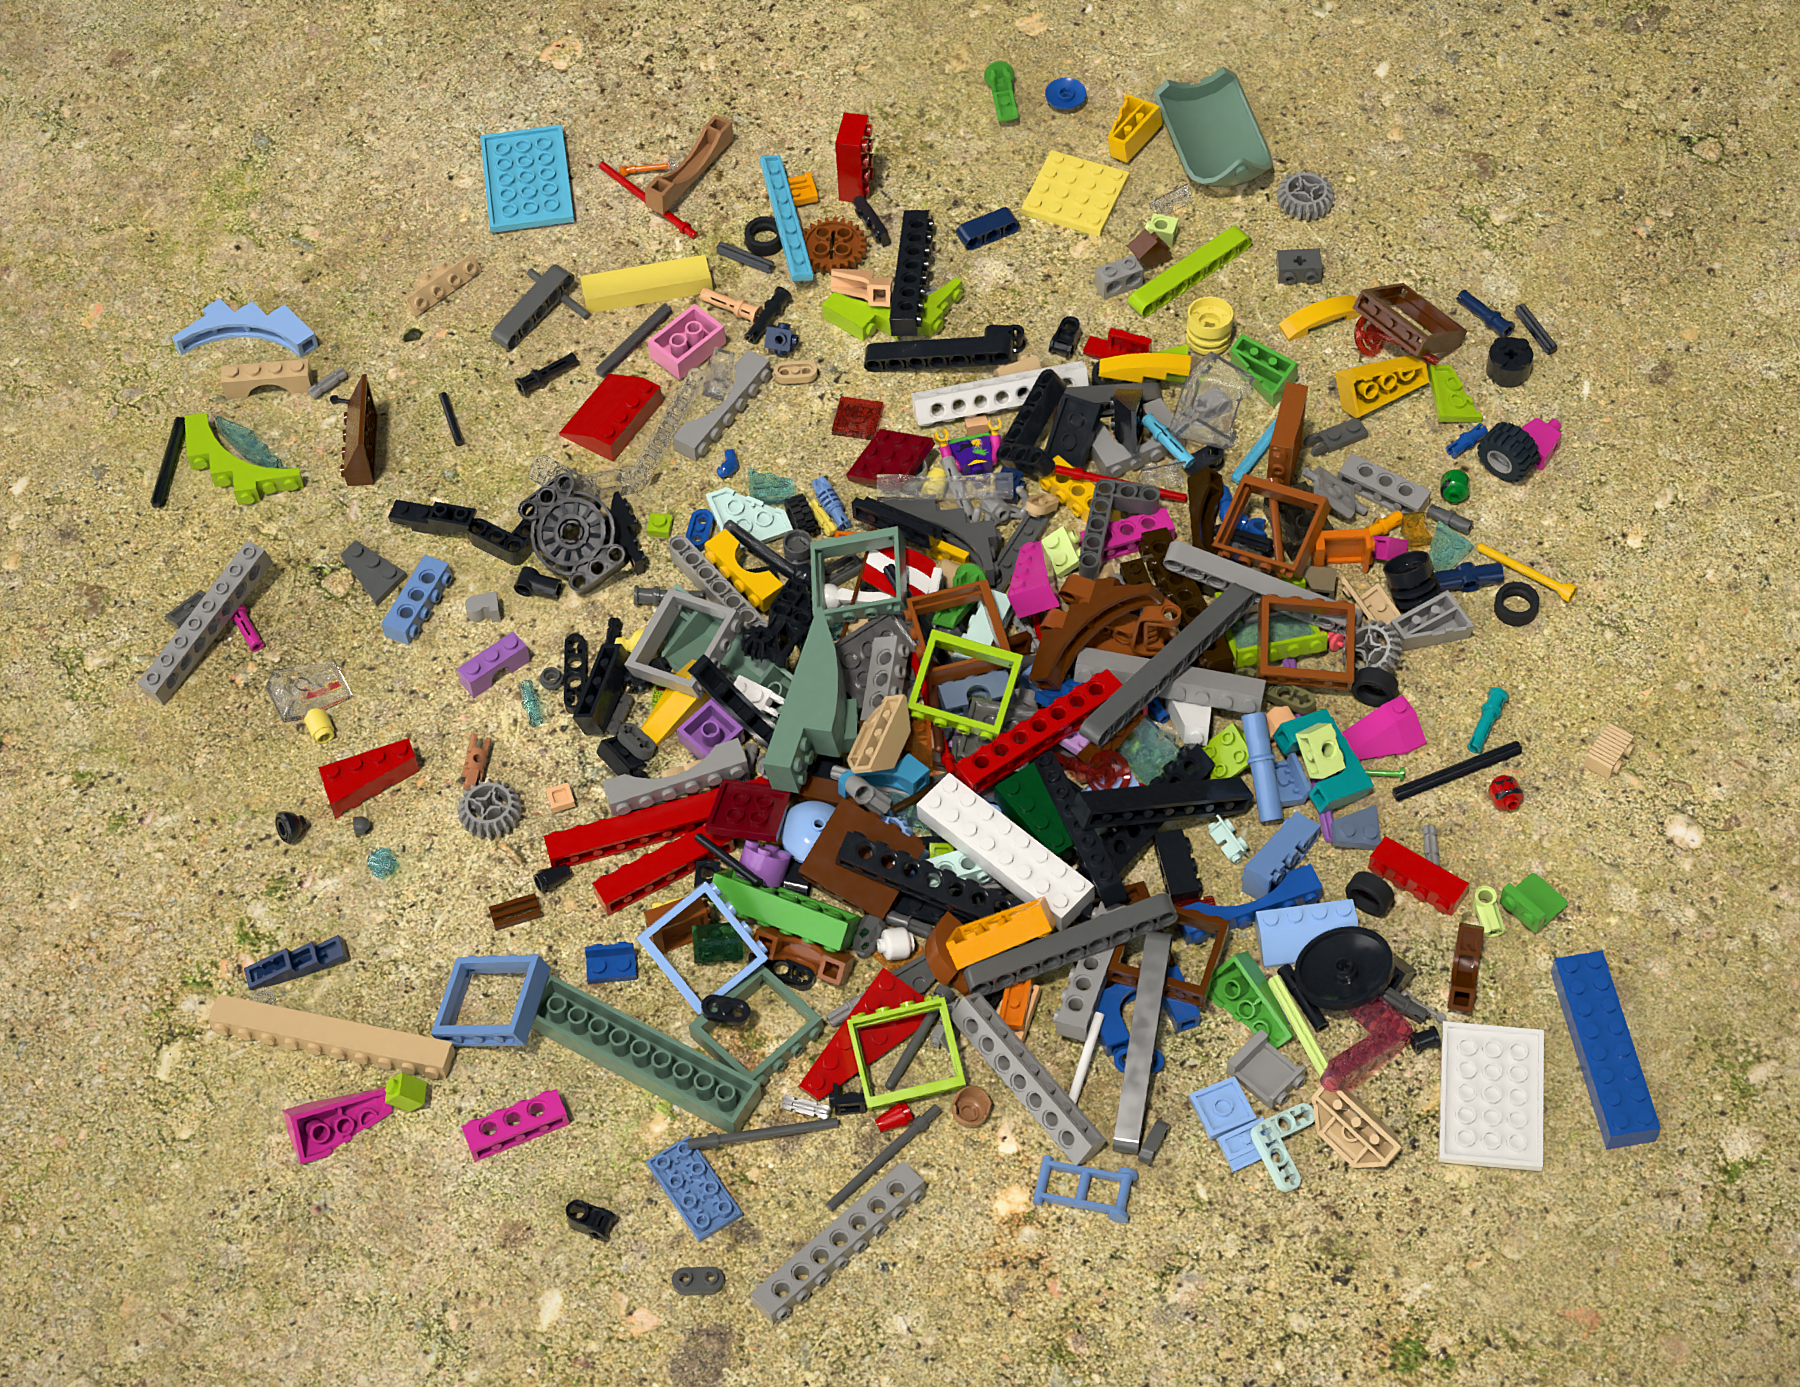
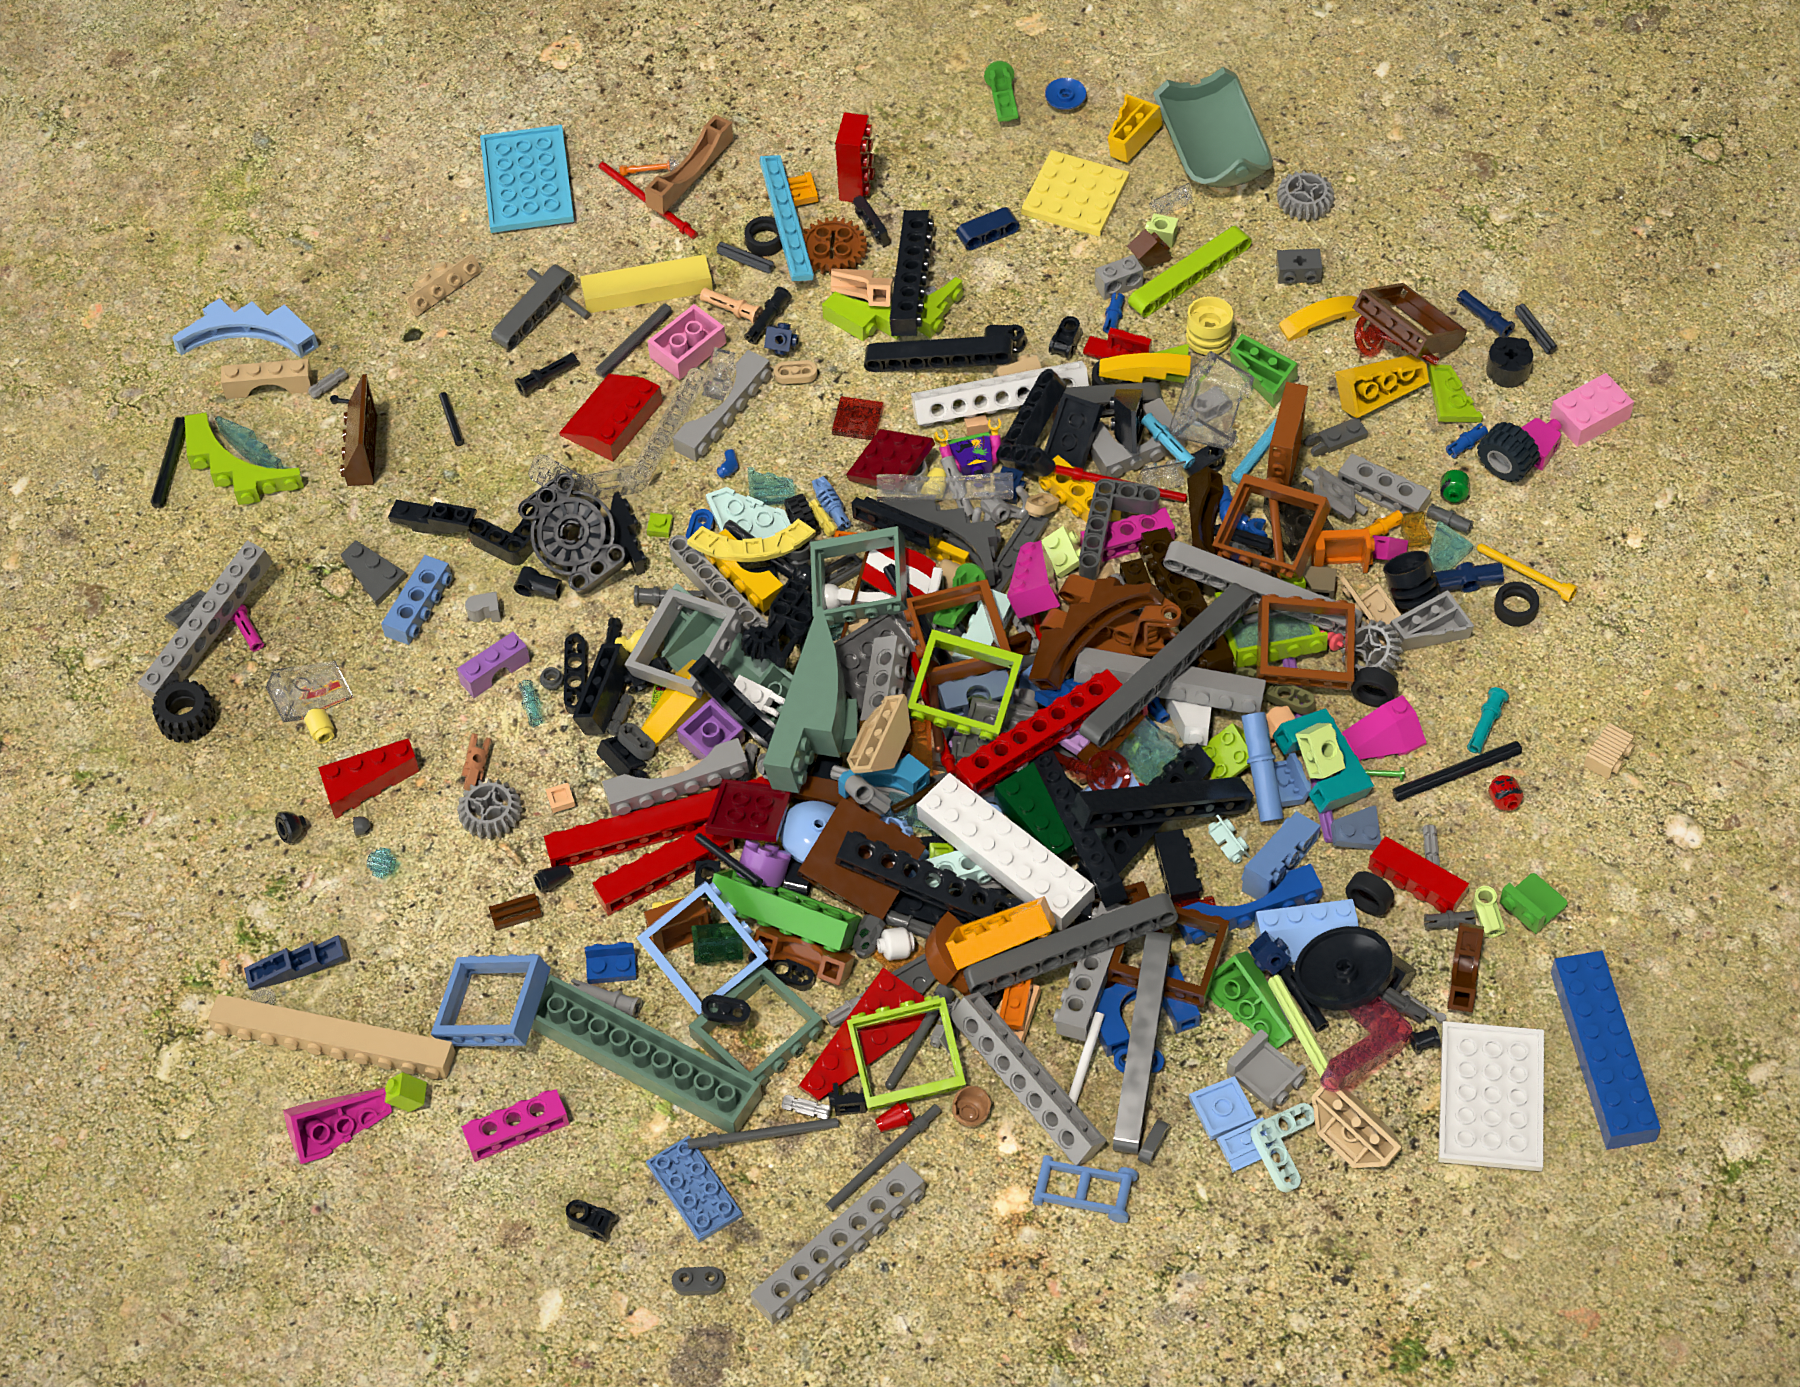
none -> black tyre [152,679,216,743]
none -> light grey pin [569,978,642,1018]
none -> light yellow tile [687,519,816,562]
none -> blue pin [1103,292,1125,334]
none -> dark blue brick [1248,930,1292,975]
none -> dark grey pin [1424,910,1476,930]
none -> bright pink brick [1550,373,1634,447]

